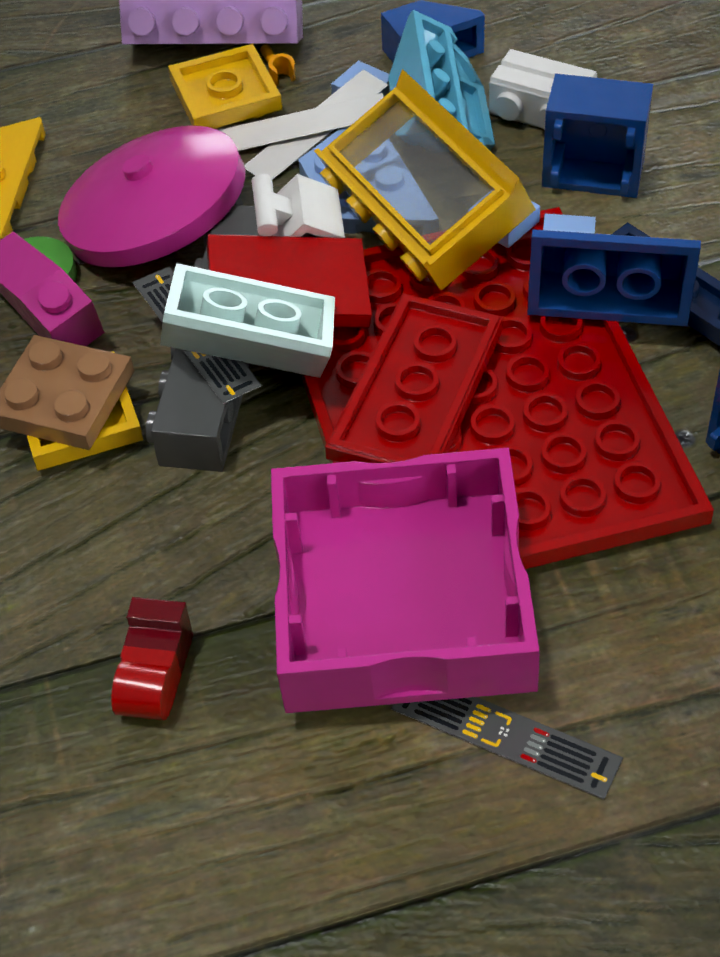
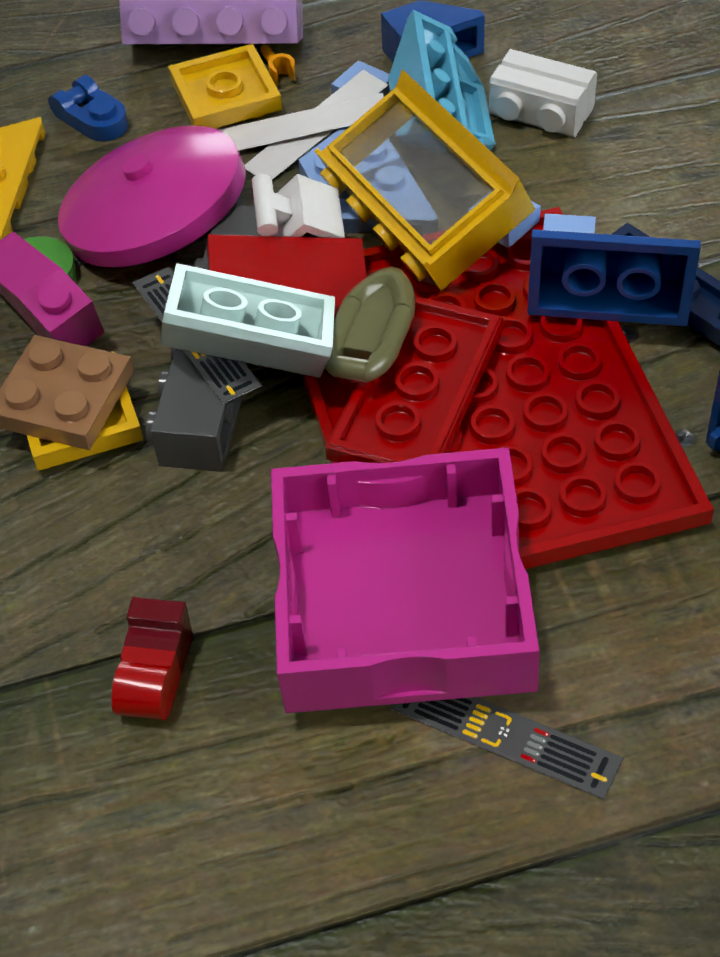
blue container [541,73,653,198] -> none
none -> blue plate [48,75,129,142]
none -> olive piece [324,267,415,383]

